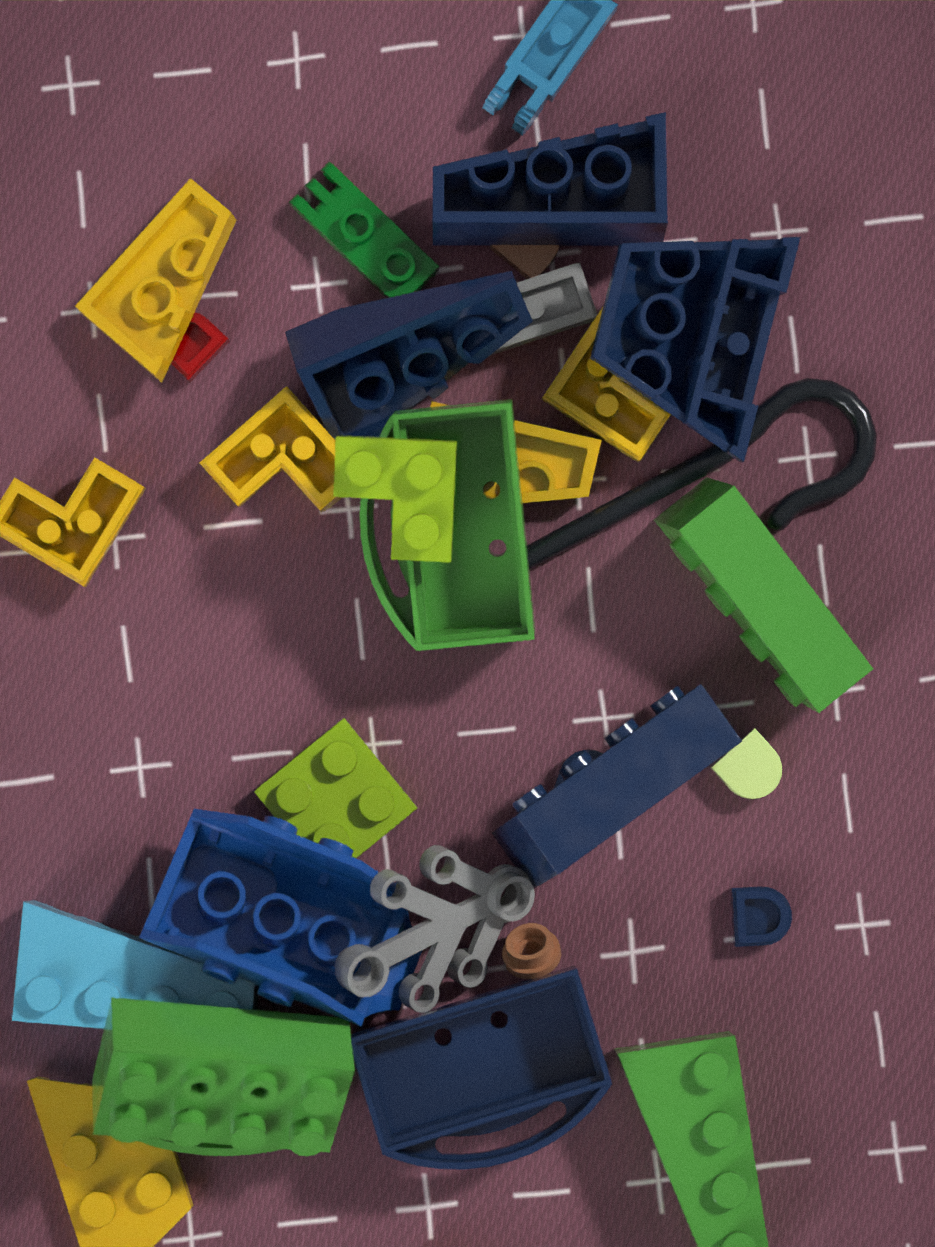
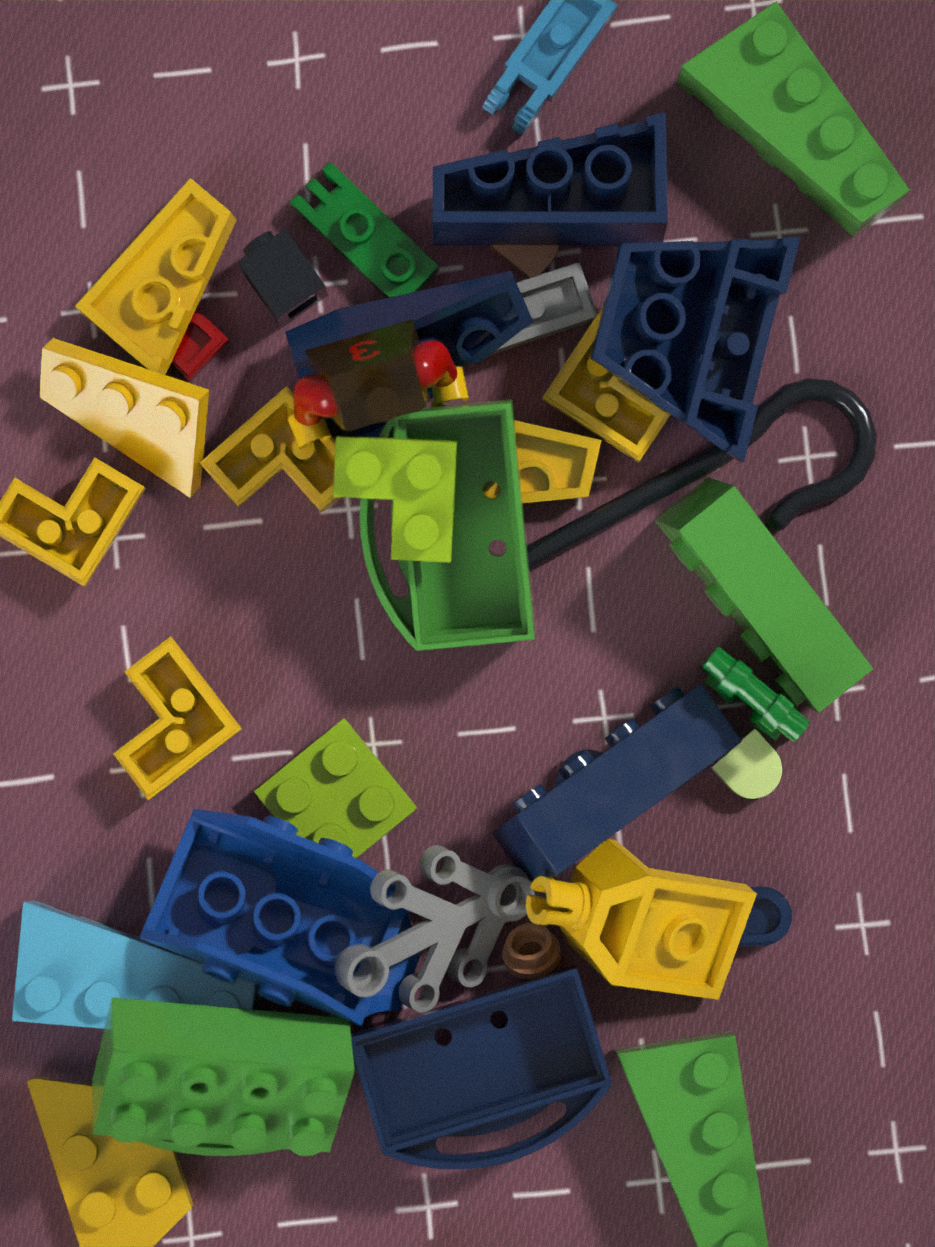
none -> yellow wing [40,338,209,498]
none -> yellow brick [113,636,243,801]
none -> black brick [237,229,328,328]
none -> dark brown torso [287,319,469,449]
none -> yellow plate [526,839,757,1000]
none -> bright green wedge [676,1,910,237]
none -> green plate [699,646,809,743]

